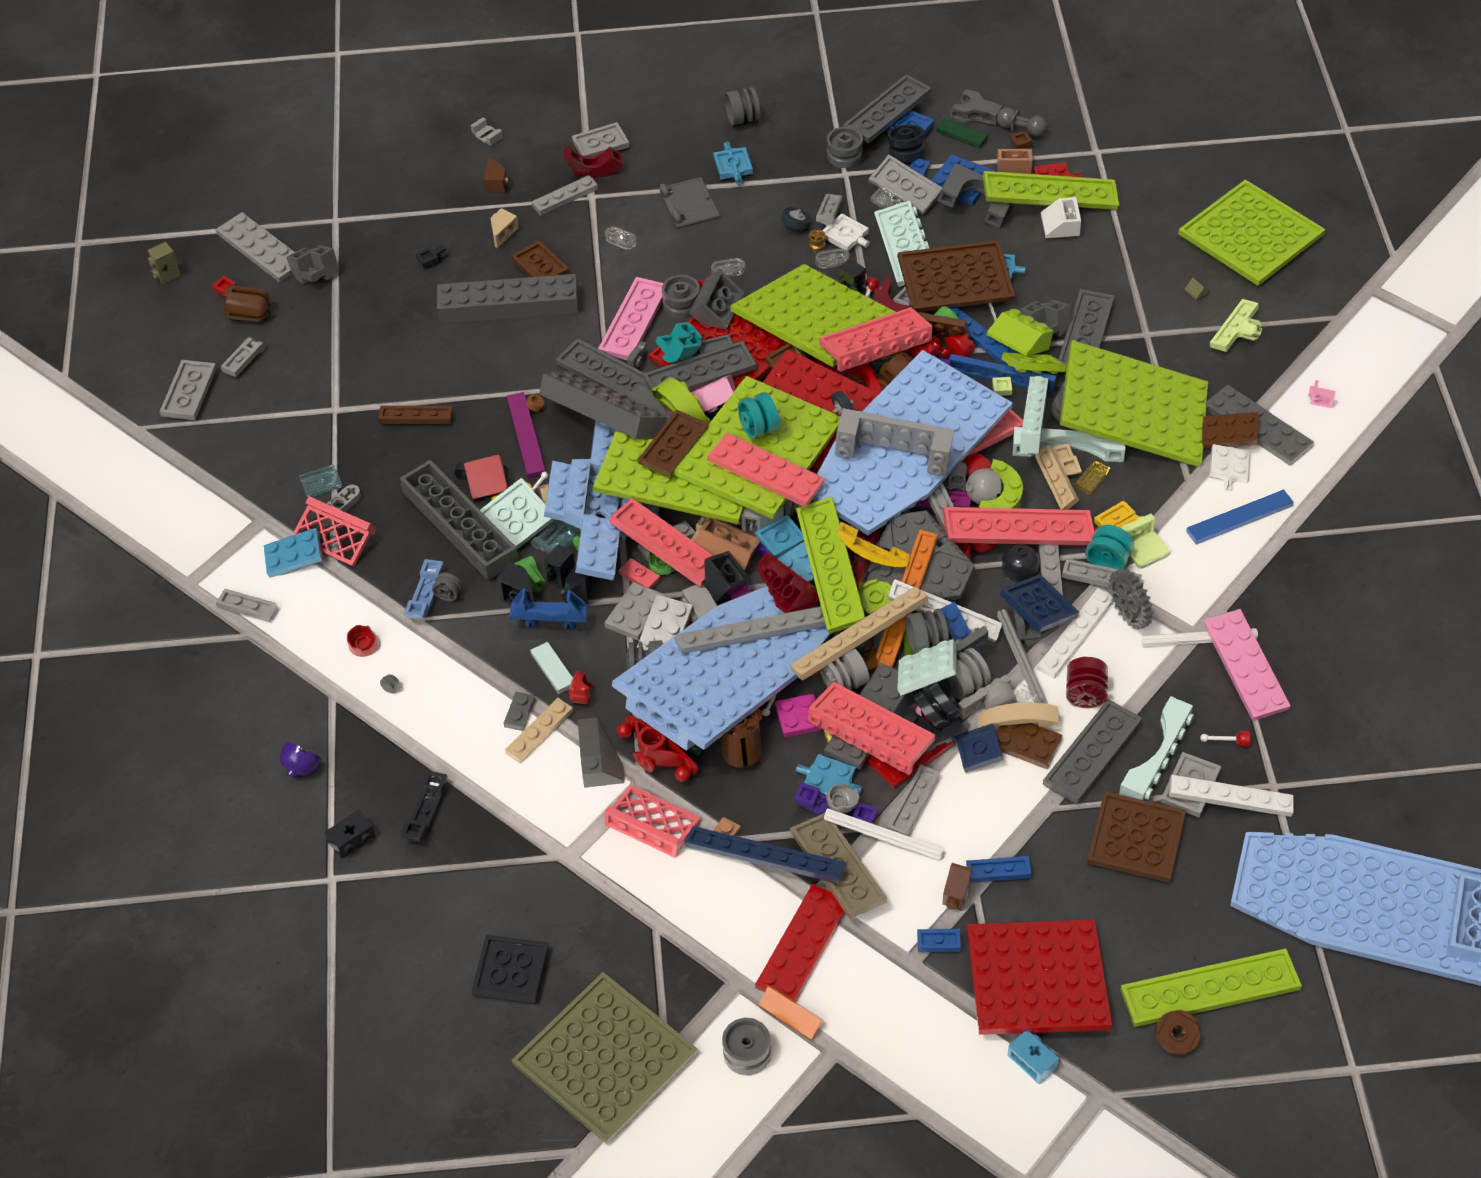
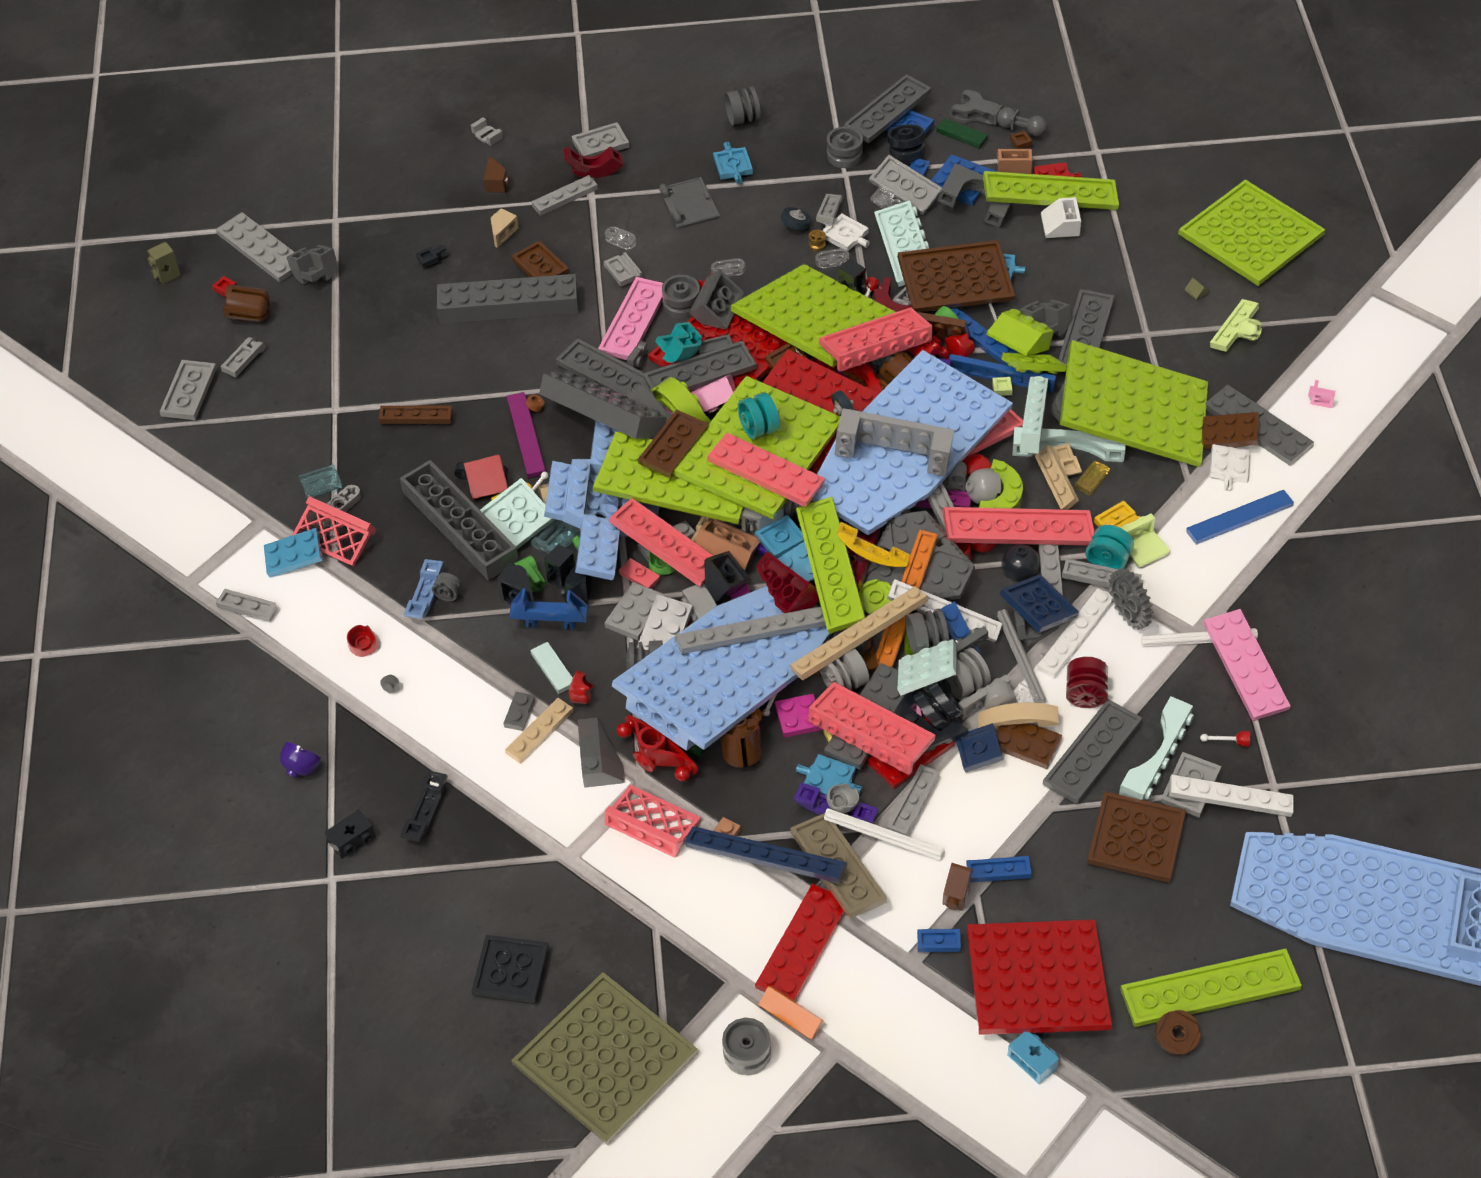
none -> light grey plate [604,252,642,287]

